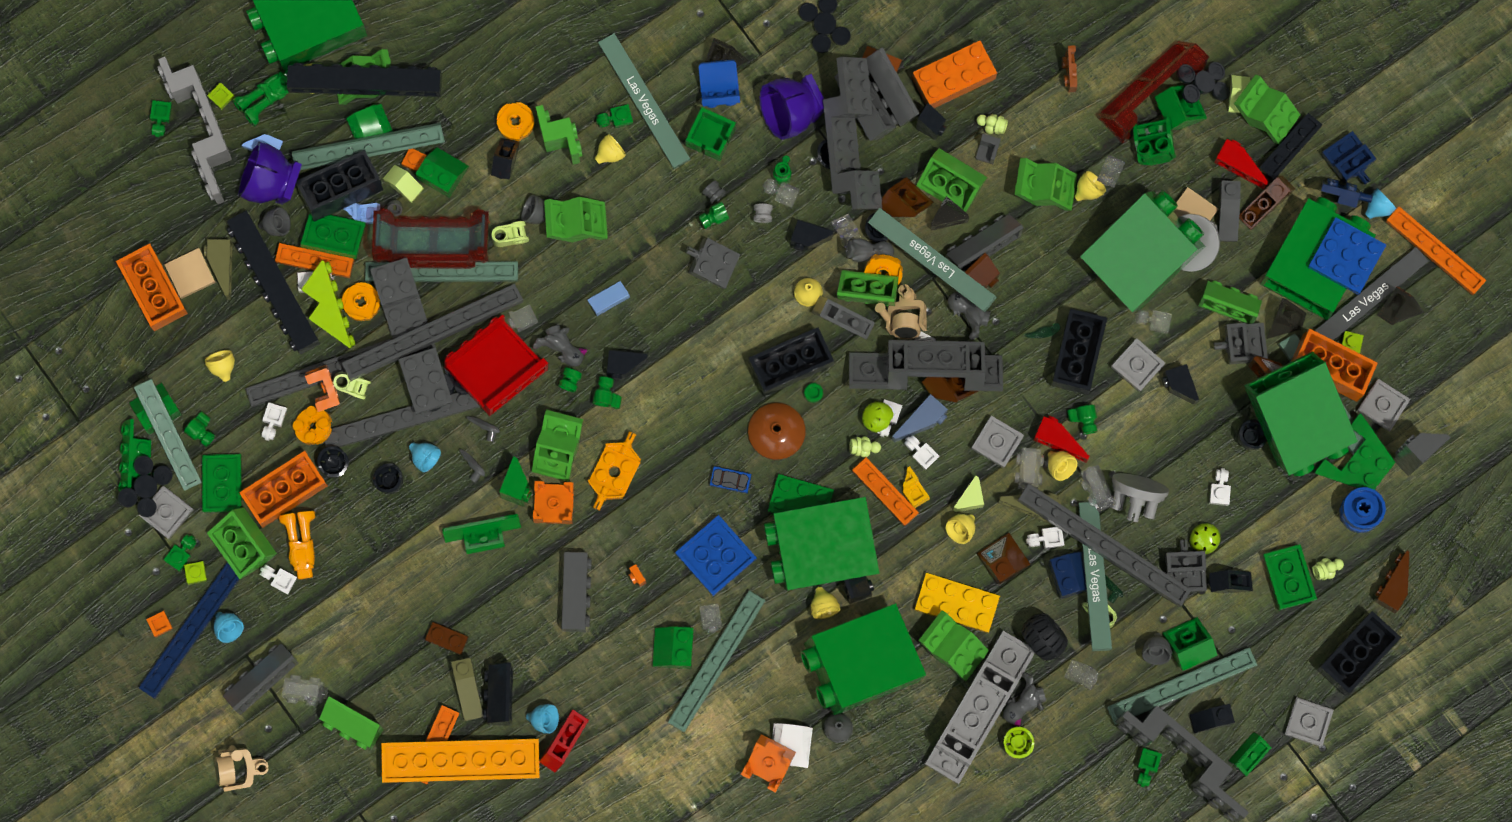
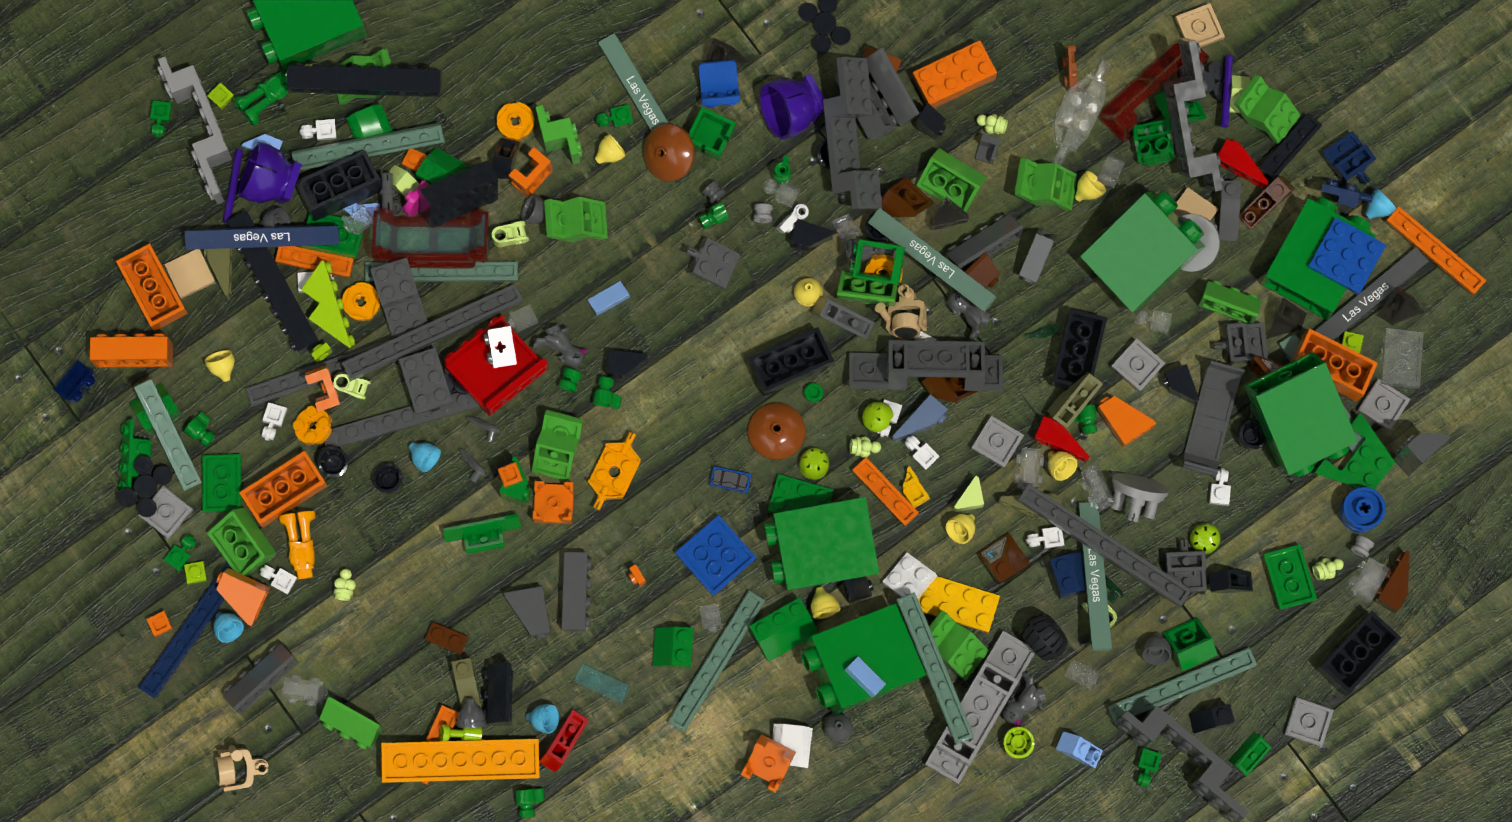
none -> clear blue bracket [54,360,97,405]
none -> orange brick [90,334,173,368]
none -> dark blue tile [185,224,340,250]
none -> orange slope [216,568,270,626]
none -> dark purple piece [223,149,243,224]
none -> white plate [299,119,336,141]
none -> lime plate [311,343,333,364]
none -> yellowish green piece [334,569,356,601]
none -> clear bracket [341,205,375,235]
none -> dark grey pin [380,173,395,213]
none -> dark pink tile [402,180,430,217]
none -> black brick [420,161,498,228]
none -> lime piece [440,724,482,741]
none -> dark grey helmet [457,698,486,728]
none -> brick [483,325,517,368]
none -> orange tile [498,462,523,488]
none -> dark grey slope [504,586,551,640]
none -> orange panel [509,147,553,198]
none -> green piece [515,788,545,818]
none -> clear light blue hinge [574,664,630,704]
none -> dark orange dish [644,124,695,181]
none -> green slope [749,597,818,662]
none -> white plate [776,204,809,233]
none -> lime helmet [799,448,829,480]
none -> light blue slope [844,657,886,698]
none -> green window [850,239,906,285]
none -> white plate [883,553,937,599]
none -> sand green tile [897,592,974,745]
none -> dark grey slope [1019,228,1057,283]
none -> olive slope [1047,372,1103,428]
none -> clear plate [1051,59,1111,166]
none -> light blue slope [1056,731,1103,768]
none -> orange slope [1097,396,1156,448]
none -> dark grey bracket [1163,38,1224,192]
none -> tan plate [1175,3,1225,48]
none -> dark grey windscreen [1181,361,1245,478]
none -> dark purple piece [1221,56,1233,128]
none -> clear brick [1348,557,1390,604]
none -> light grey wheel [1350,535,1374,558]
none -> clear tile [1381,328,1424,389]

